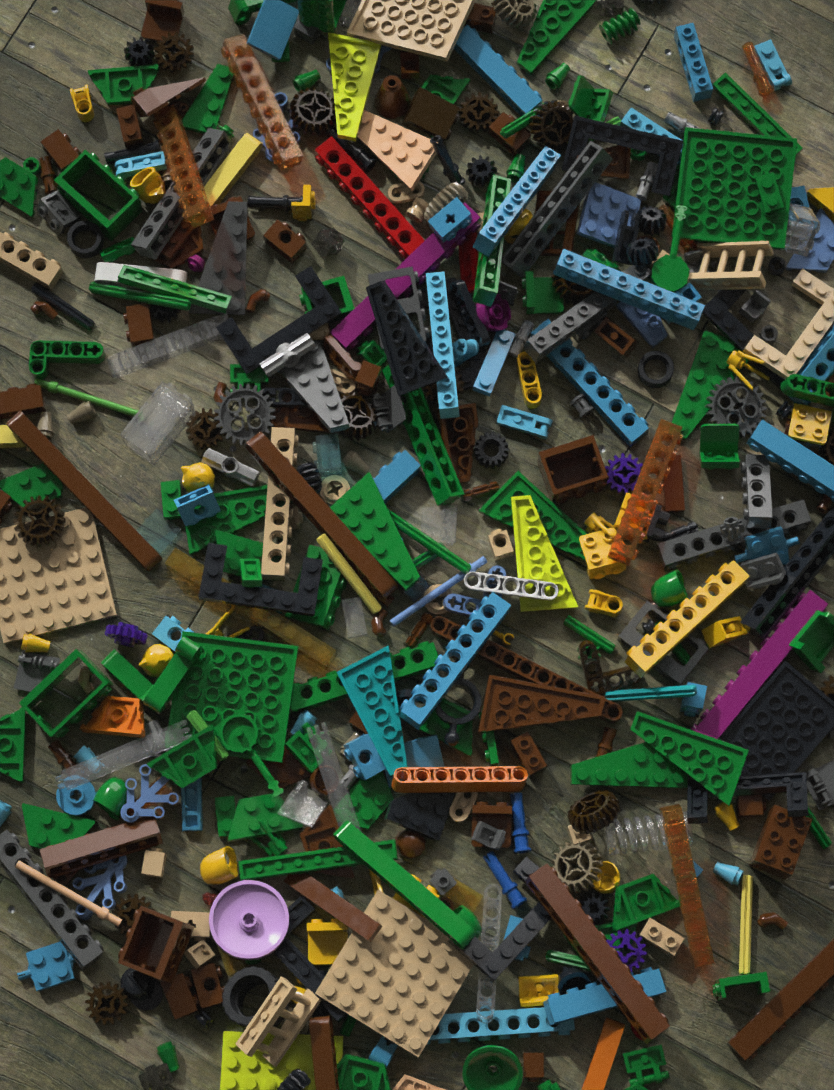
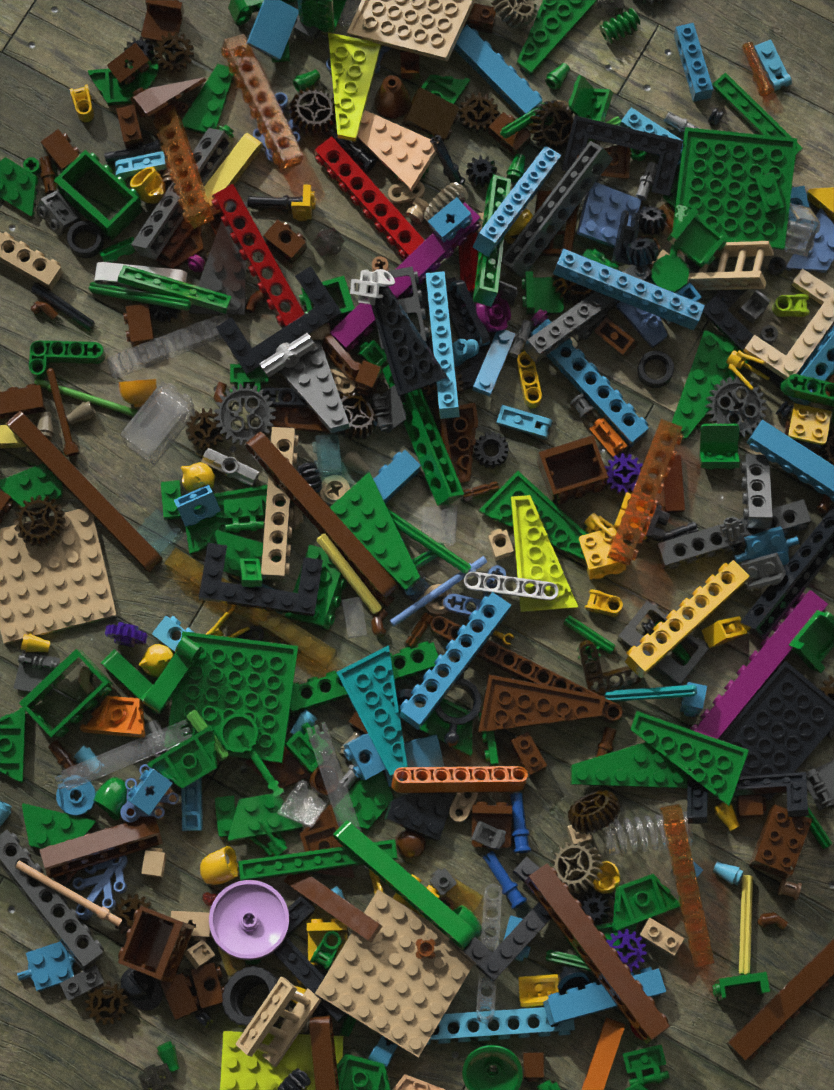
green piece [651,570,688,607] -> none
none -> reddish brown piece [47,368,80,457]
none -> dark grey hinge [60,965,104,1001]
none -> reddish brown brick [107,43,151,85]
none -> light orange cylinder [119,379,157,408]
none -> dark azure brick [127,768,172,815]
none -> red brick [211,184,305,327]
none -> green plate [223,496,264,533]
none -> green piece [310,931,342,971]
none -> white piece [350,269,395,305]
none -> medium nougat bush [372,256,389,272]
none -> dark orange plate [416,939,436,959]
none -> magenta plate [531,309,548,326]
none -> orange hinge [589,417,628,457]
none -> green panel [666,207,727,268]
none -> lime piece [772,294,810,317]
none -> medium nougat bush [777,878,802,901]

